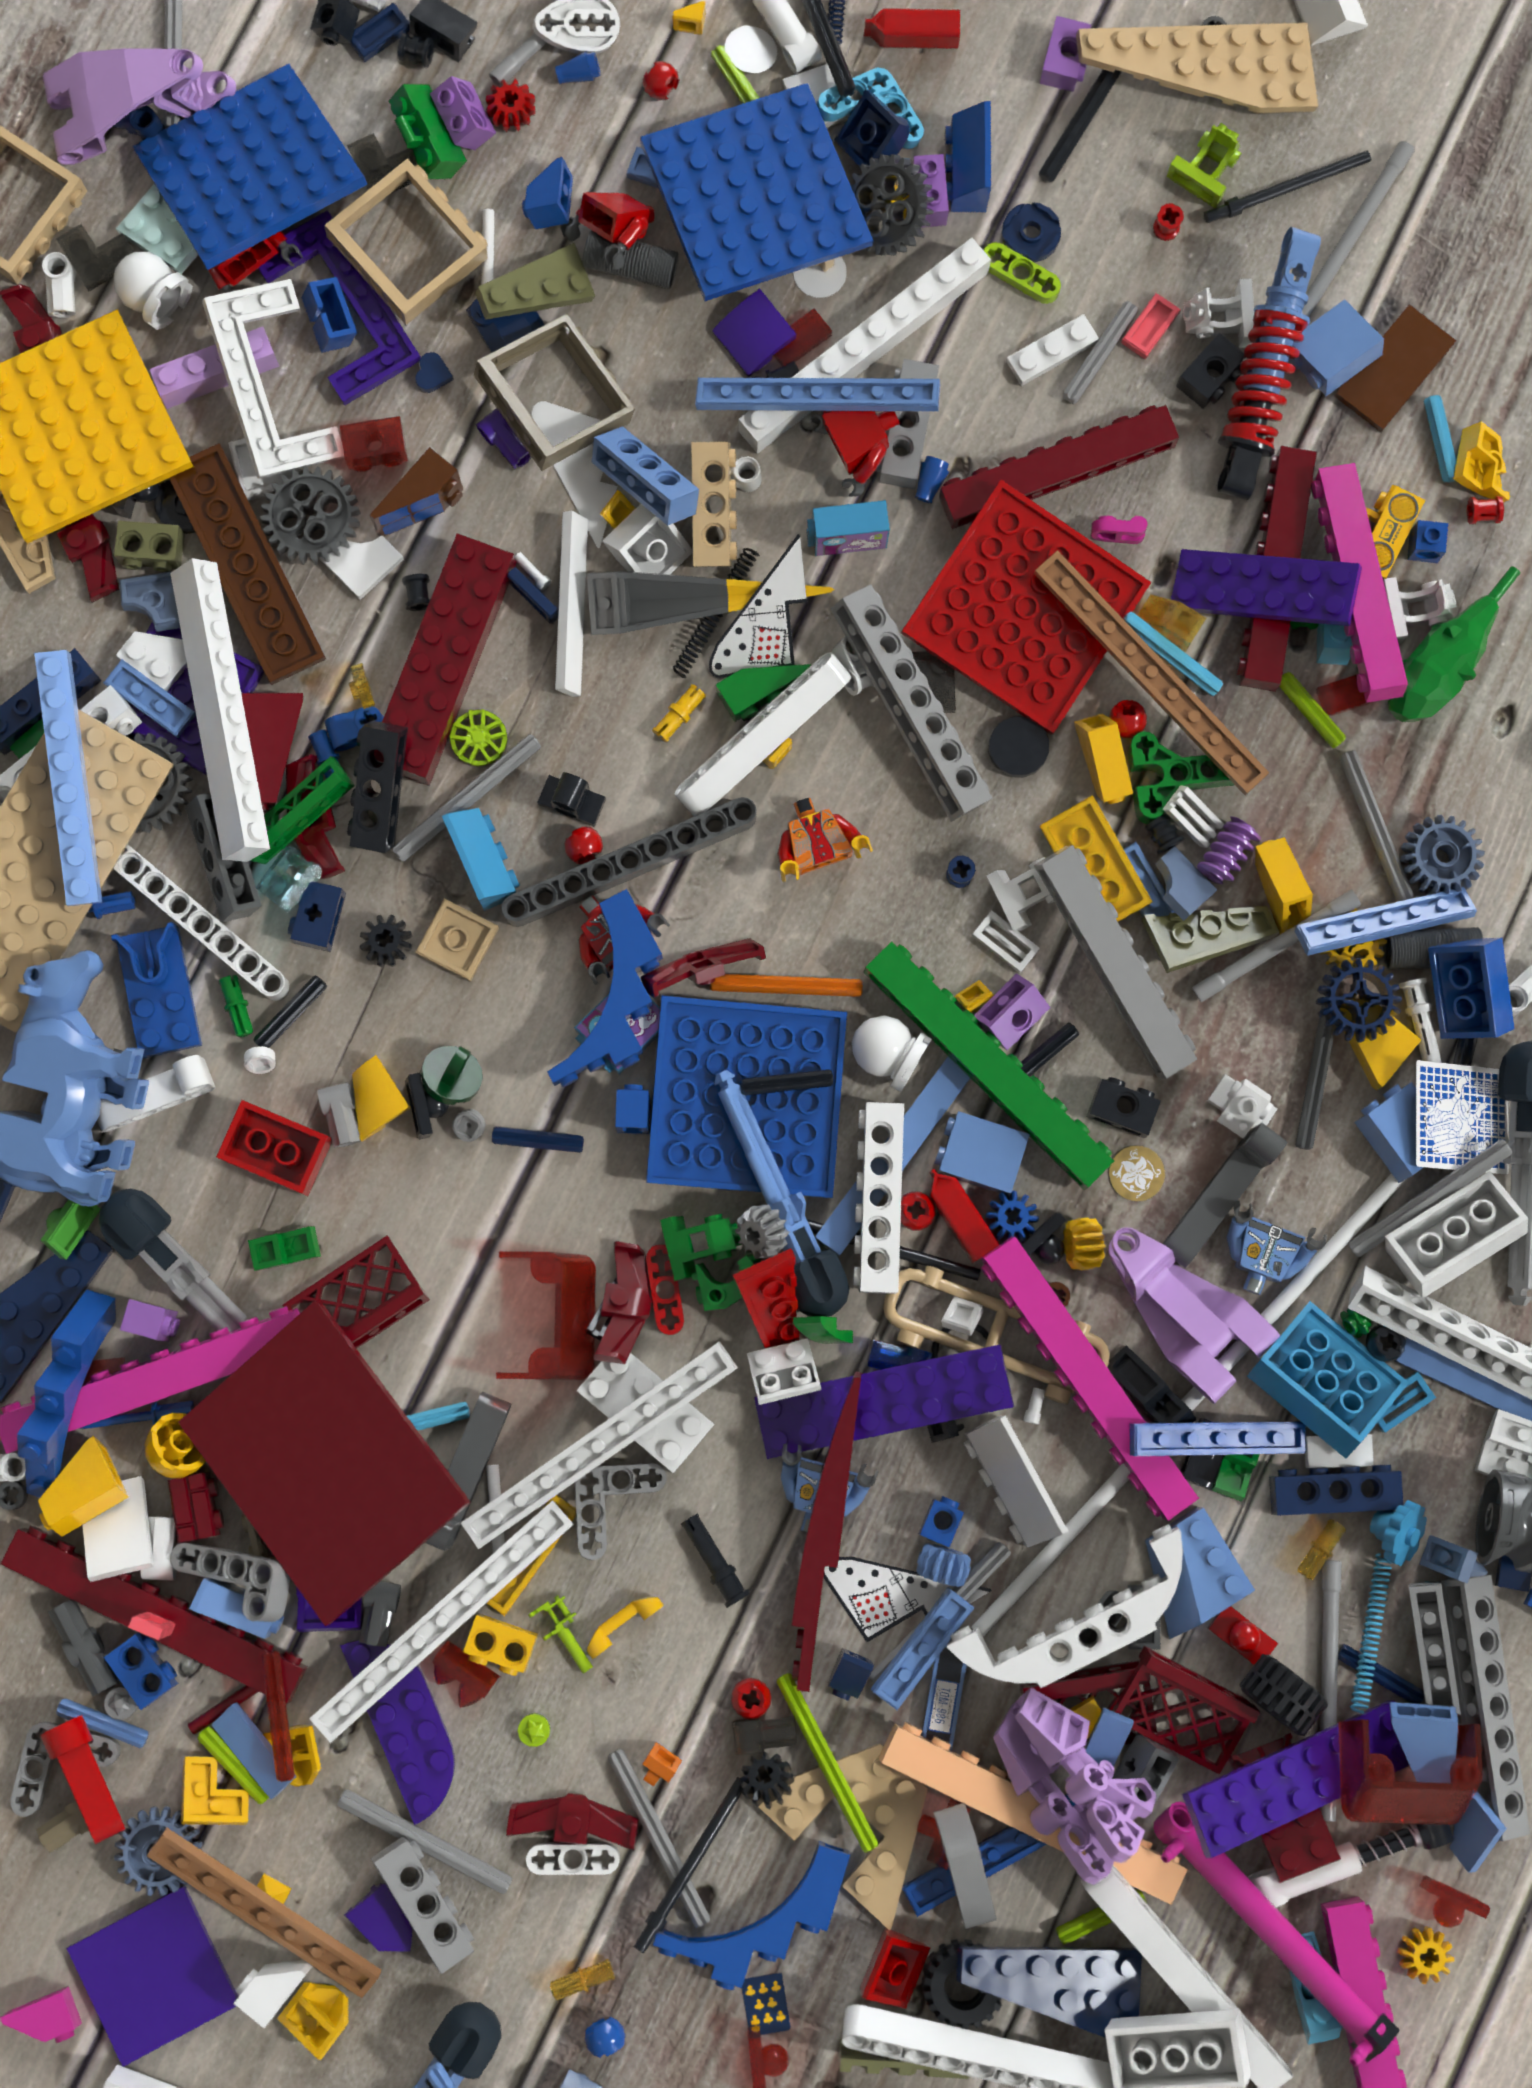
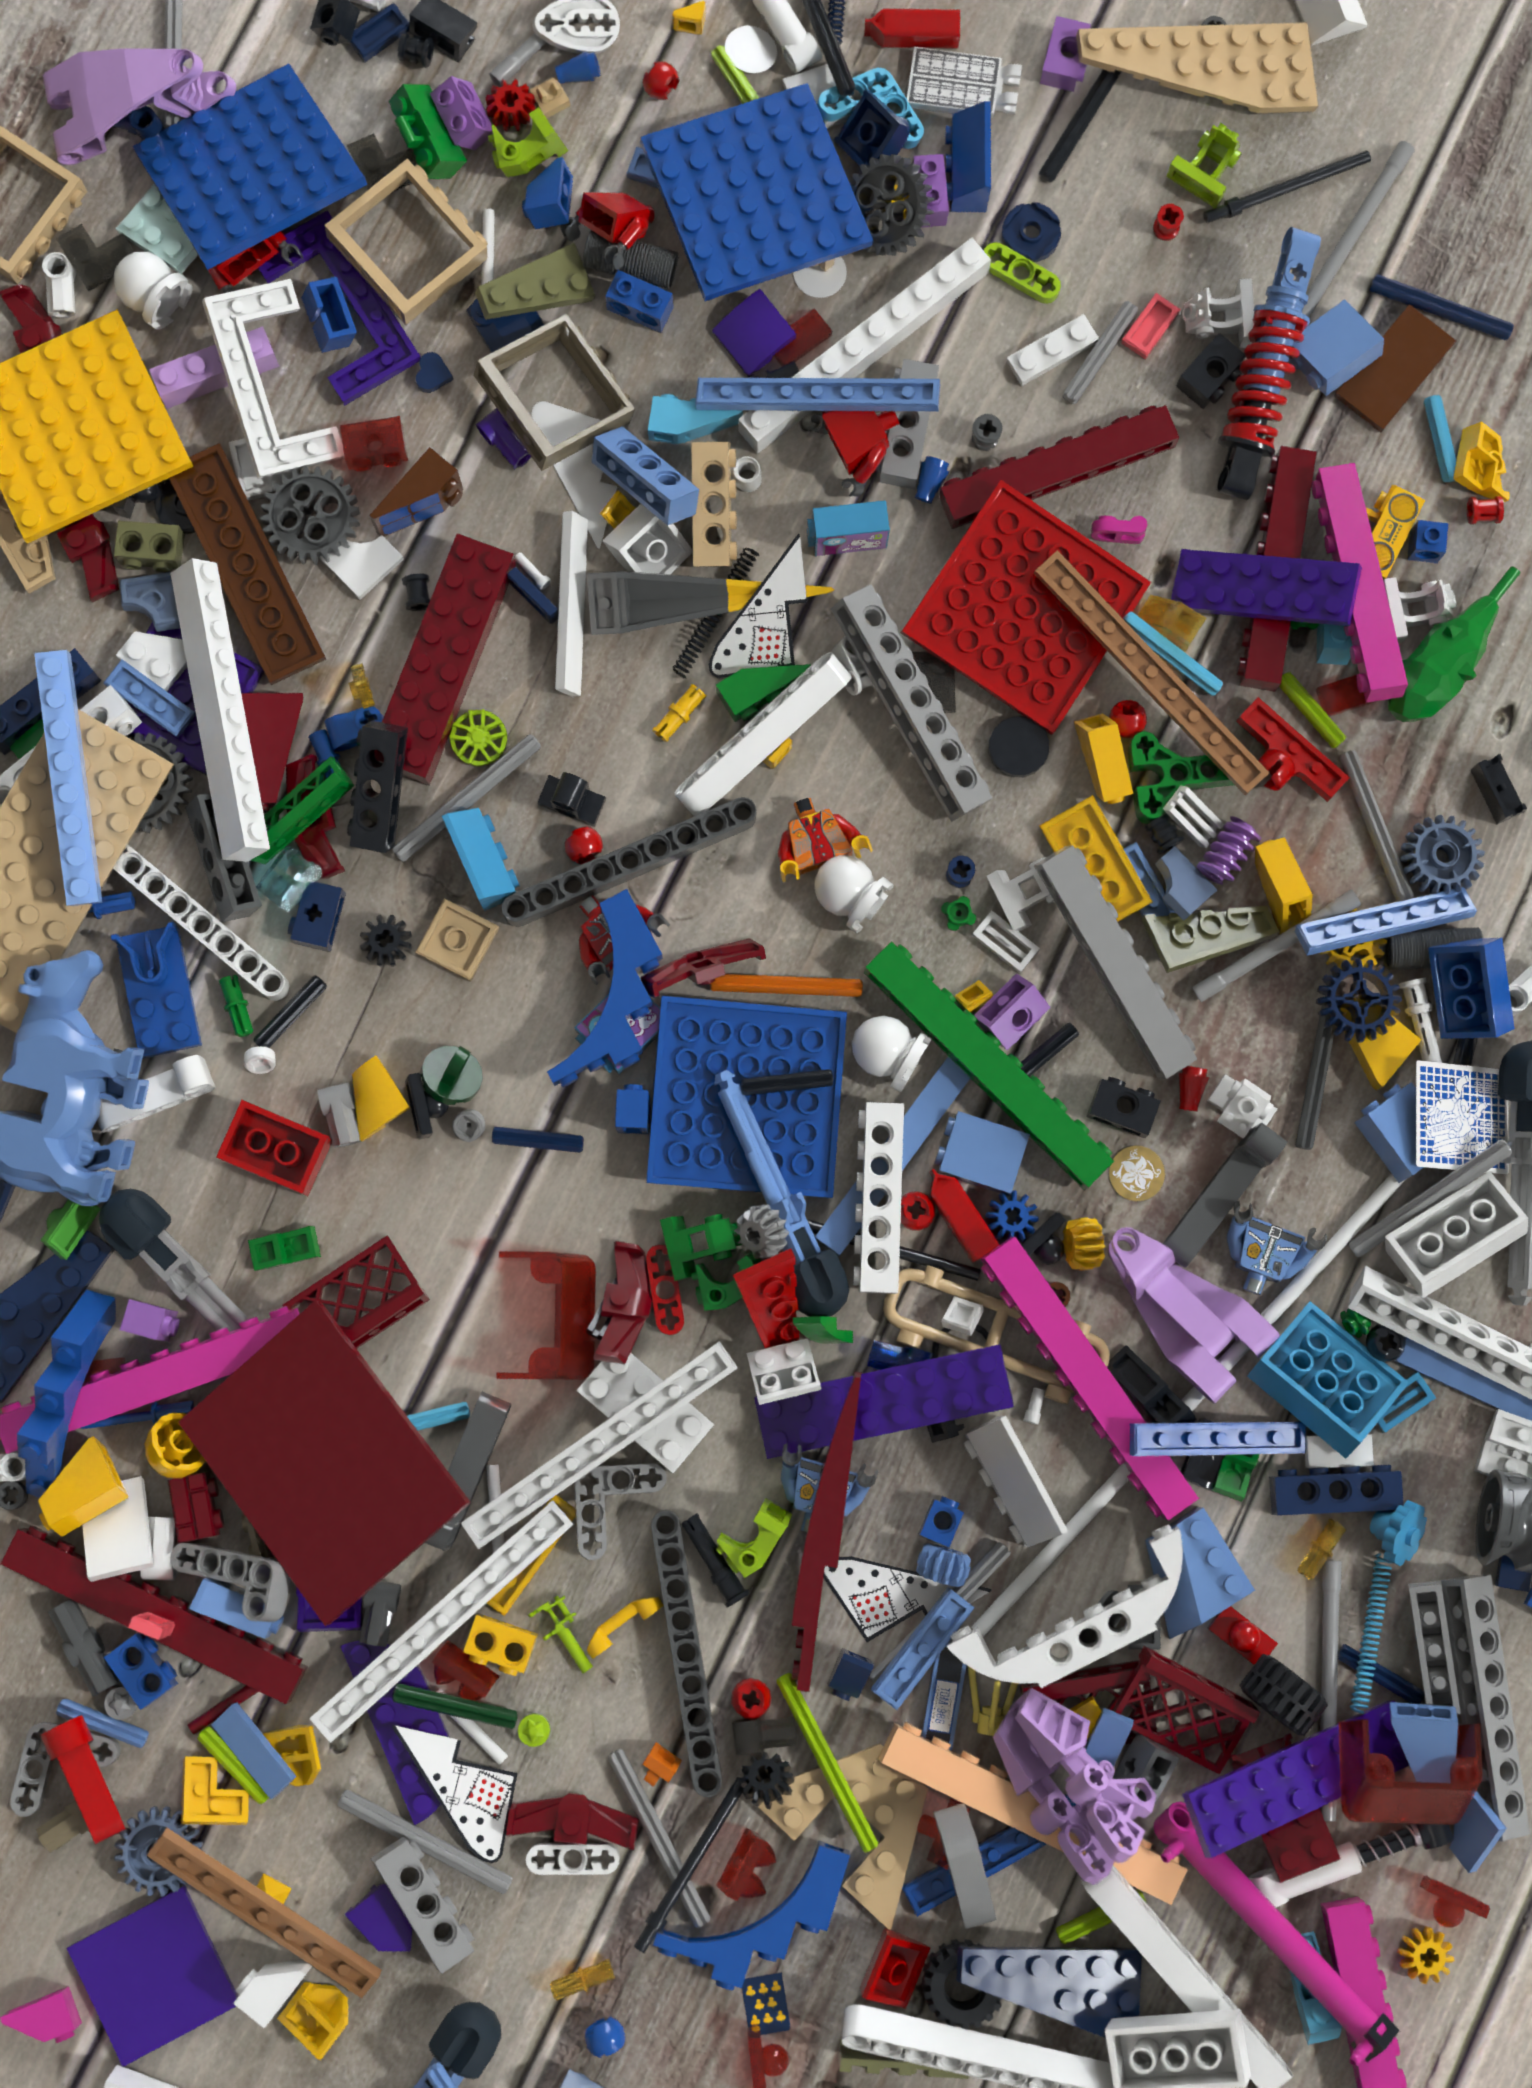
clear red axle [261,1651,295,1782] -> none
sand blue tile [1419,1535,1488,1584] -> none
none -> dark green axle [392,1683,517,1729]
none -> white sticker [392,1725,517,1863]
none -> white bar [437,1688,508,1765]
none -> lime tile [488,107,568,177]
none -> tan tile [530,76,570,118]
none -> blue brick [605,270,674,333]
none -> medium azure slope [648,394,743,445]
none -> dark grey beam [651,1510,722,1797]
none -> lime tile [716,1498,792,1578]
none -> clear red tile [716,1827,776,1901]
none -> white tile [814,855,894,934]
none -> white tile [907,47,1022,119]
none -> green plate [941,896,976,931]
none -> light yellow plant [968,1666,1018,1736]
none -> dark grey bush [972,414,1003,451]
none -> red cone [1179,1066,1210,1112]
none -> red plate [1236,697,1350,802]
none -> dark blue axle [1370,274,1514,340]
none -> black hinge [1470,754,1528,824]

